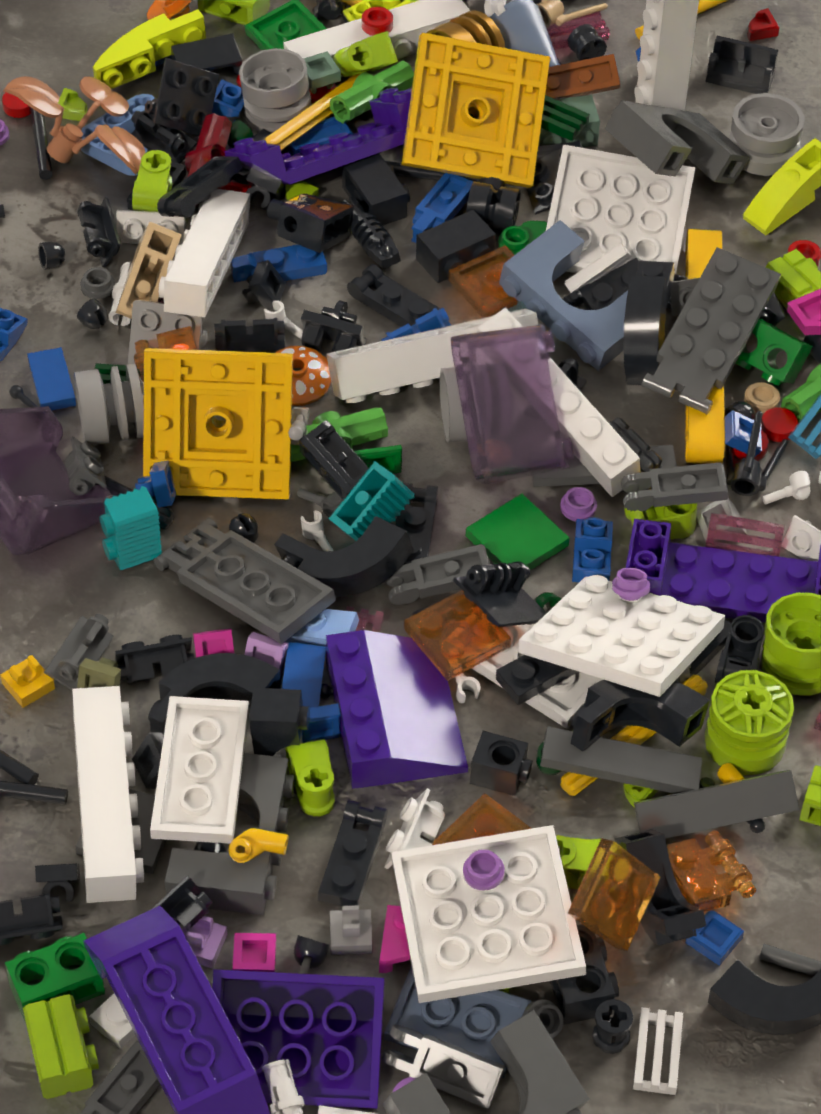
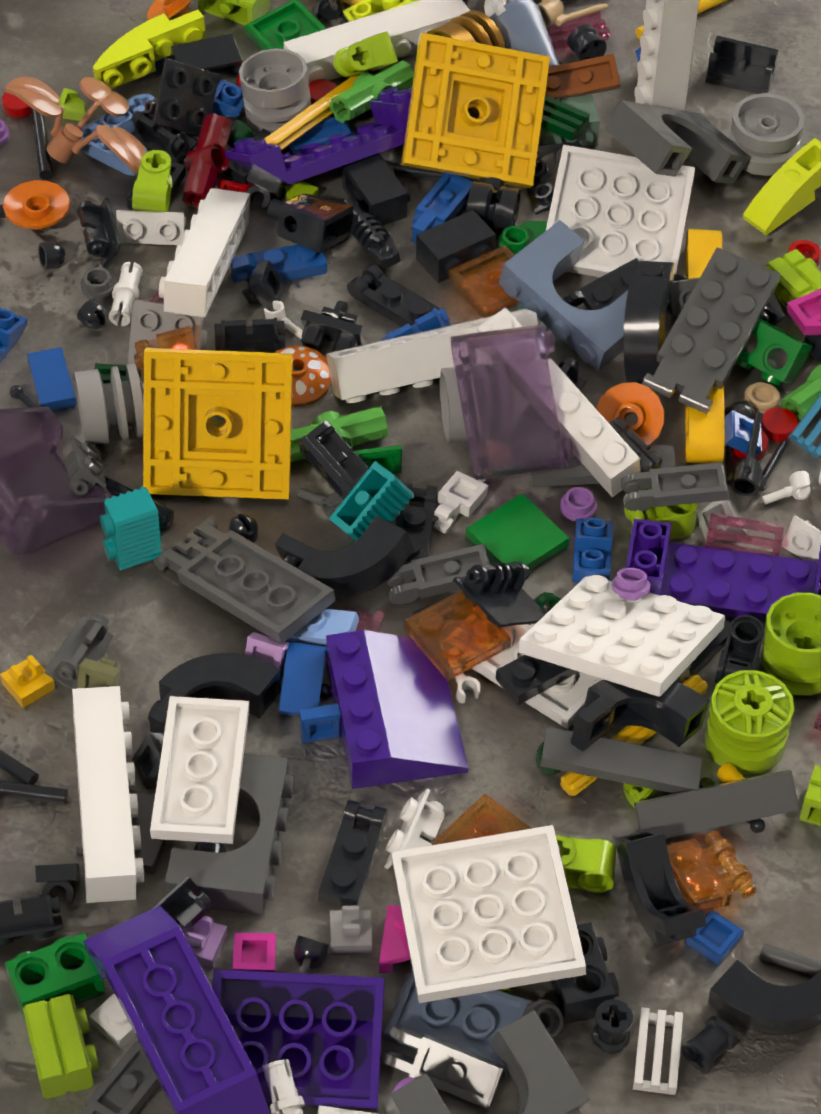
tan slope [115,222,182,319] -> none
black hinge [115,634,195,684] -> none
blue tile [135,460,176,508] -> none
black plate [157,156,243,217] -> none
dark pink plate [193,628,235,658] -> none
yellow arm [229,828,289,863] -> none
black arch [249,688,310,756] -> none
lime piece [285,739,335,817] -> none
light grey bar [288,407,309,445] -> none
white hand [301,510,334,551] -> none
sand green tile [303,51,341,94] -> none
red tile [361,7,393,36] -> none
medium lavender plate [463,850,505,890] -> none
black brick [470,731,533,796] -> none
white tile [564,244,633,293] -> none
clear orange plate [568,838,660,951] -> none
red tile [747,8,780,42] -> none
none -> orange dish [3,180,70,229]
none -> white plate [433,471,488,534]
none -> orange dish [596,382,665,446]
none -> black bush [681,1016,737,1073]

